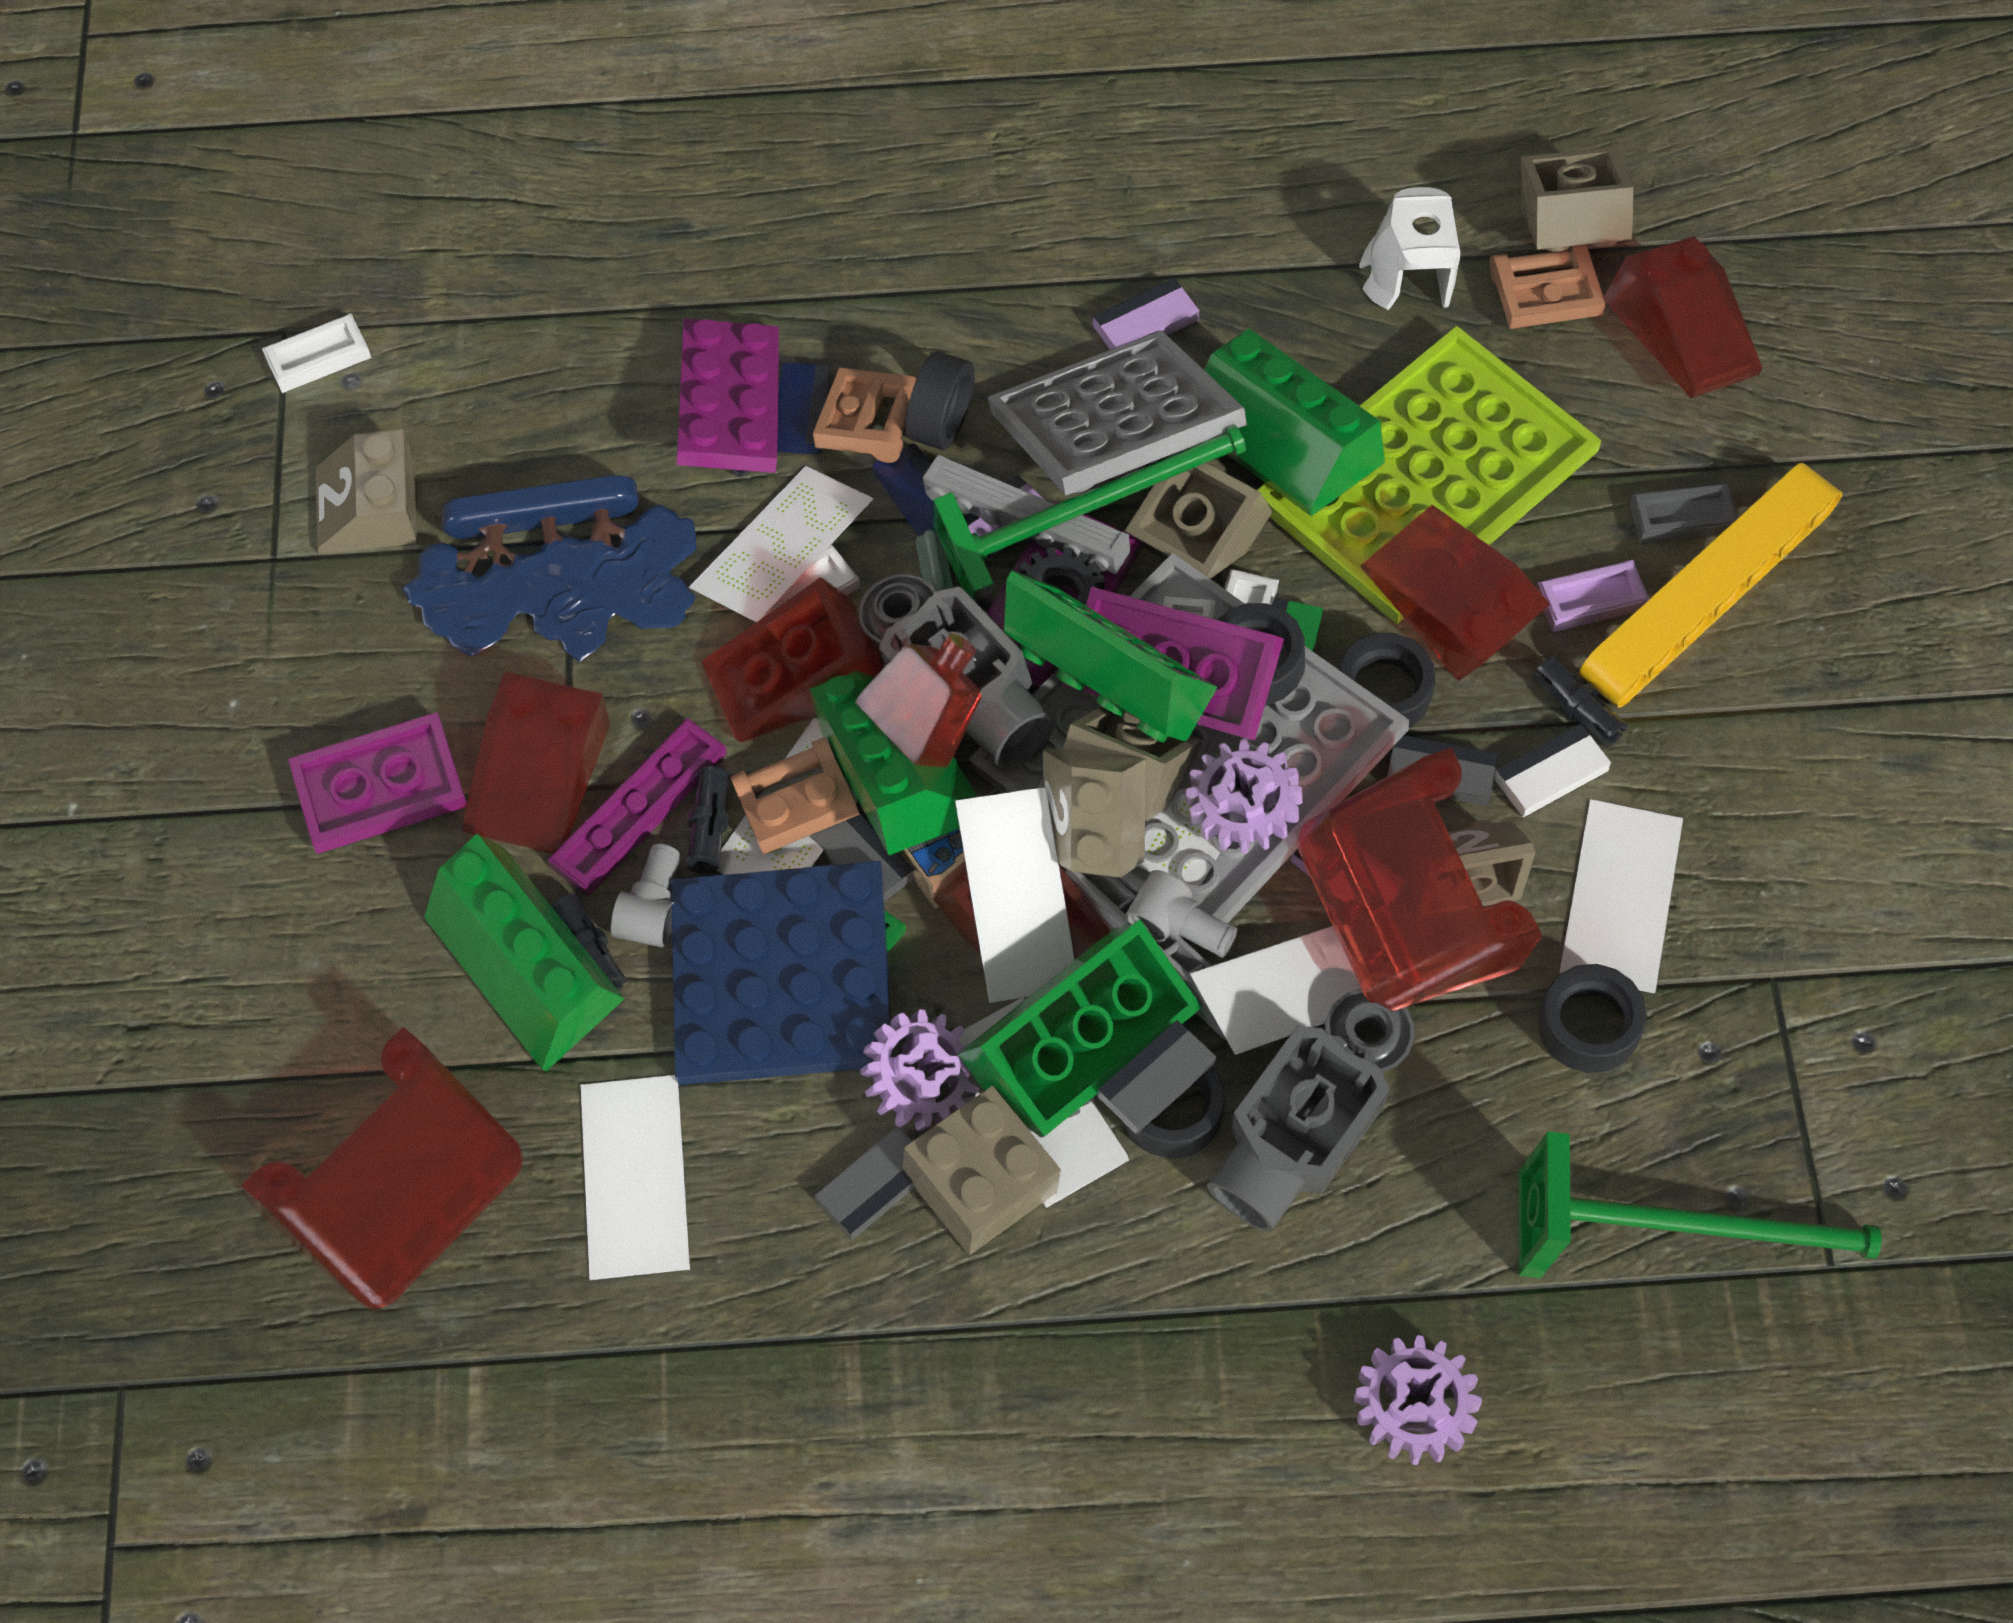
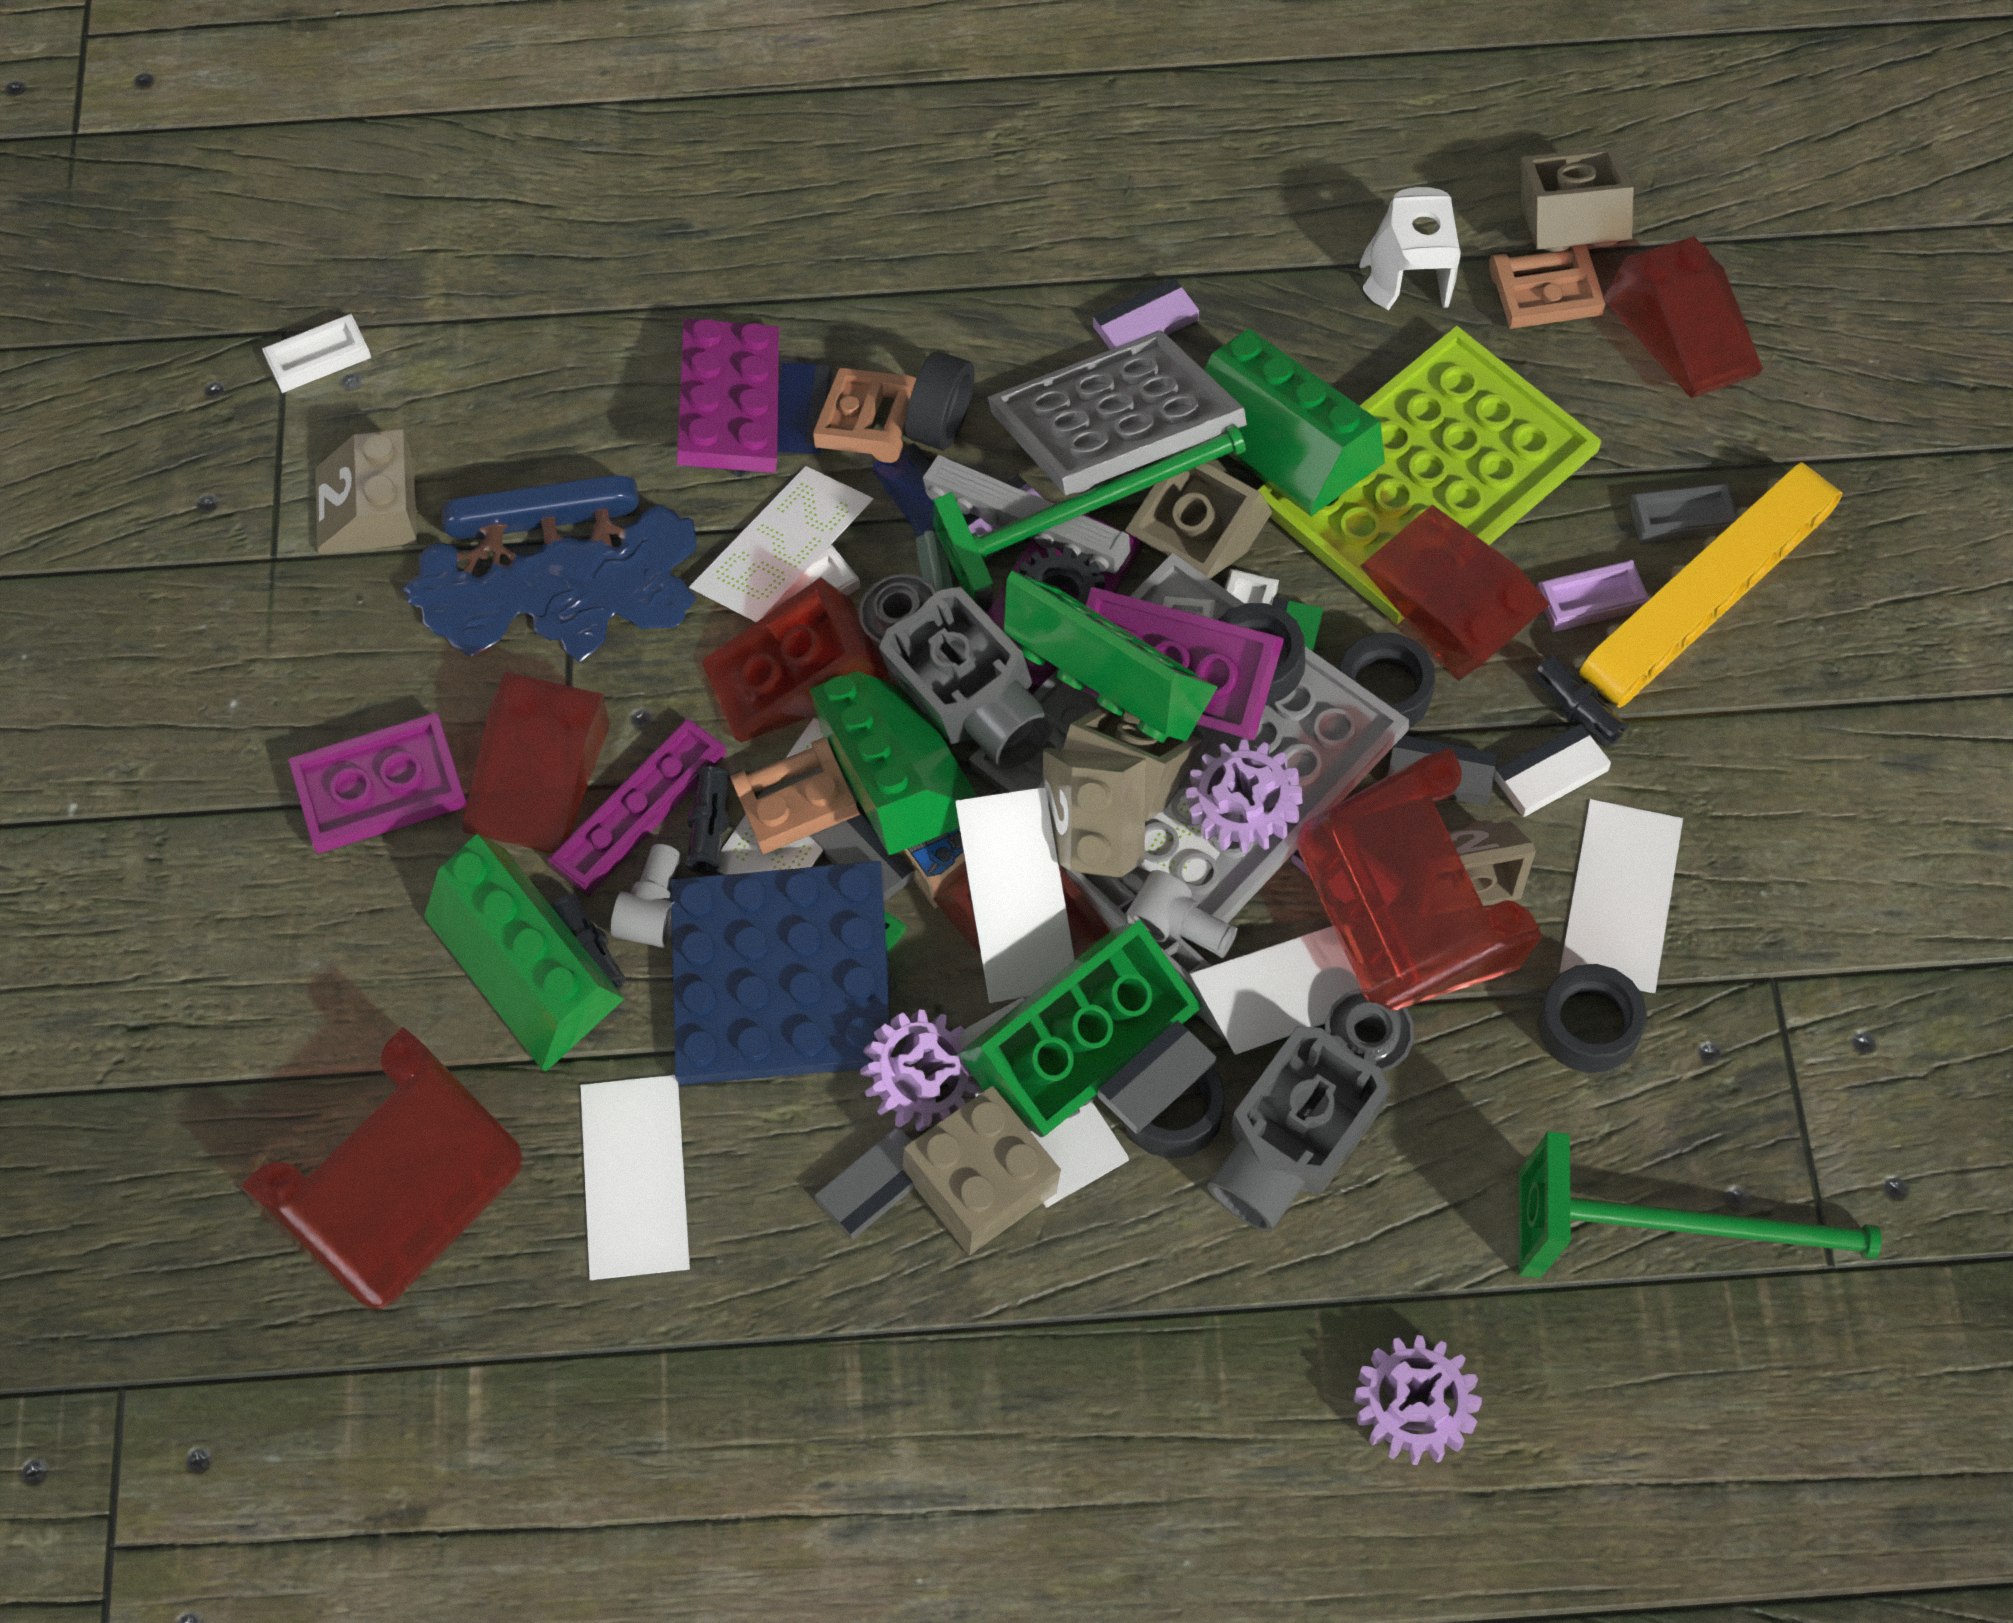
clear red torso [855,633,982,768] -> none

